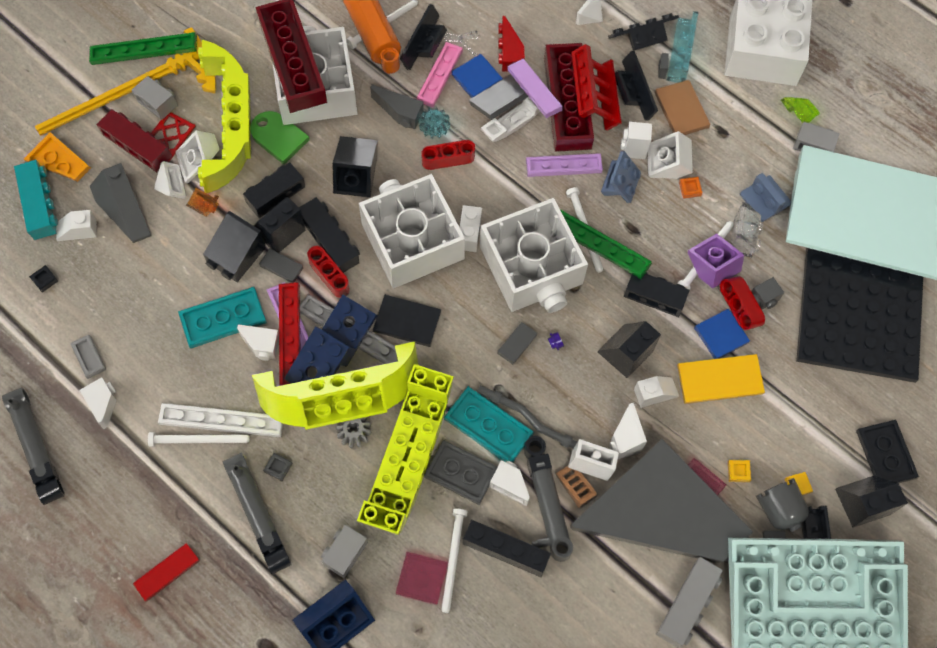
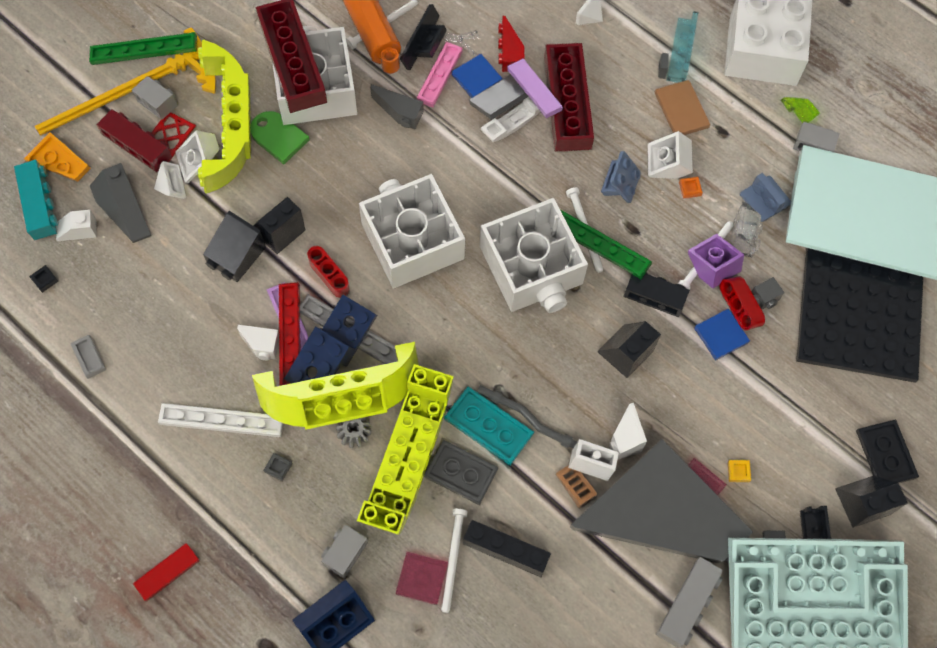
dark grey piece [2,387,65,505] -> none
white slope [80,378,116,429] -> none
white bar [148,432,250,447] -> none
teal tile [178,287,267,349] -> none
clear orange bracket [186,188,219,217] -> none
dark grey piece [222,452,292,574] -> none
black brick [243,162,305,218] -> none
dark grey tile [259,248,304,283] -> none
black brick [299,197,360,273] -> none
black slope [332,136,378,198] -> none
black tile [373,294,441,347] -> none
clear light blue gear [419,107,450,139] -> none
red beam [421,140,475,170] -> none
white brick [459,205,482,252] -> none
white slope [489,460,530,506] -> none
dark grey tile [497,322,537,365] -> none
dark grey piece [524,436,573,562] -> none
lavender tile [526,153,603,177] -> none
dark purple plate [548,332,564,350] -> none
red fence [571,44,622,131] -> none
black bracket [608,13,679,51] -> none
black bracket [615,51,658,121] -> none
white brick [620,122,652,159] -> none
white slope [634,376,679,408] -> none
yellow tile [677,354,765,404] -> none
dark grey cylinder [756,478,809,532] -> none
yellow tile [784,472,813,495] -> none

